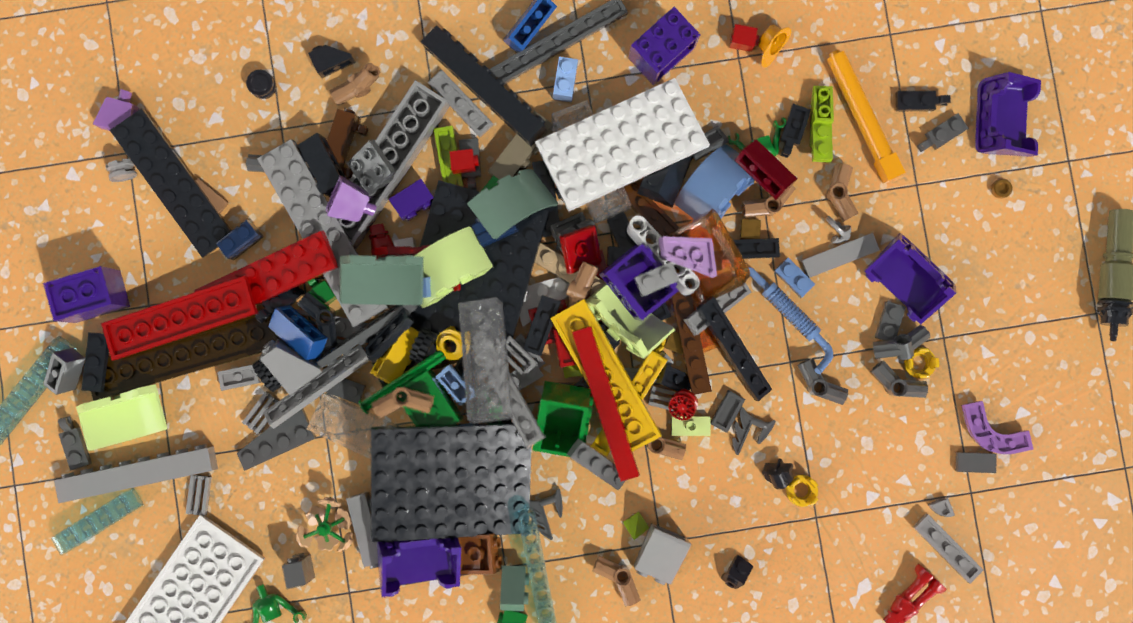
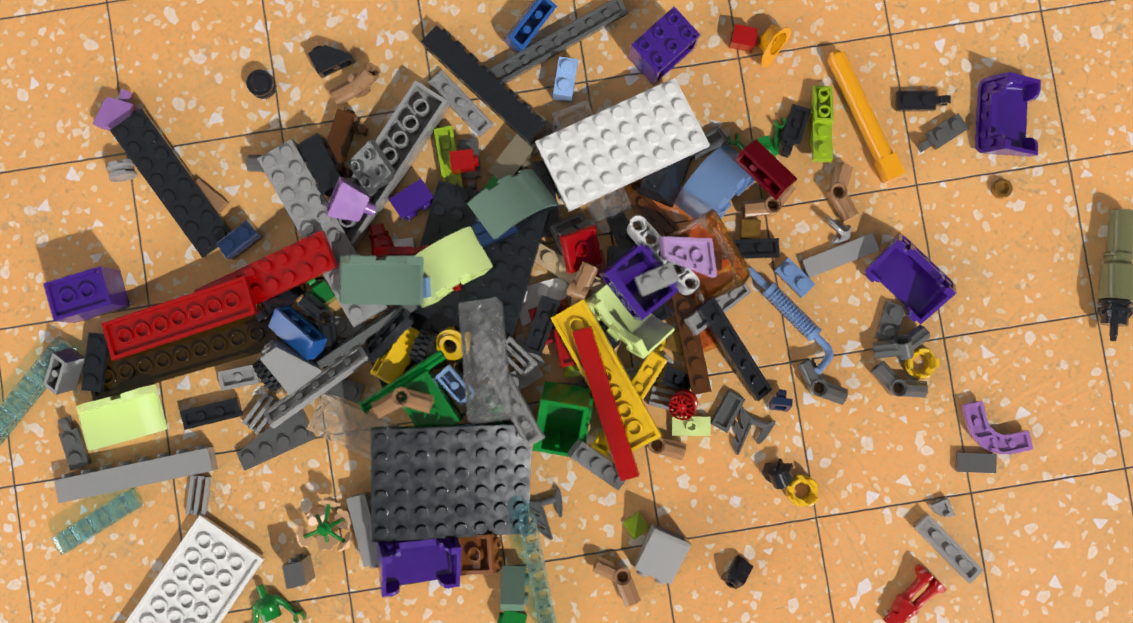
none -> black plate [180,397,243,430]
none -> dark blue tile [769,389,793,412]

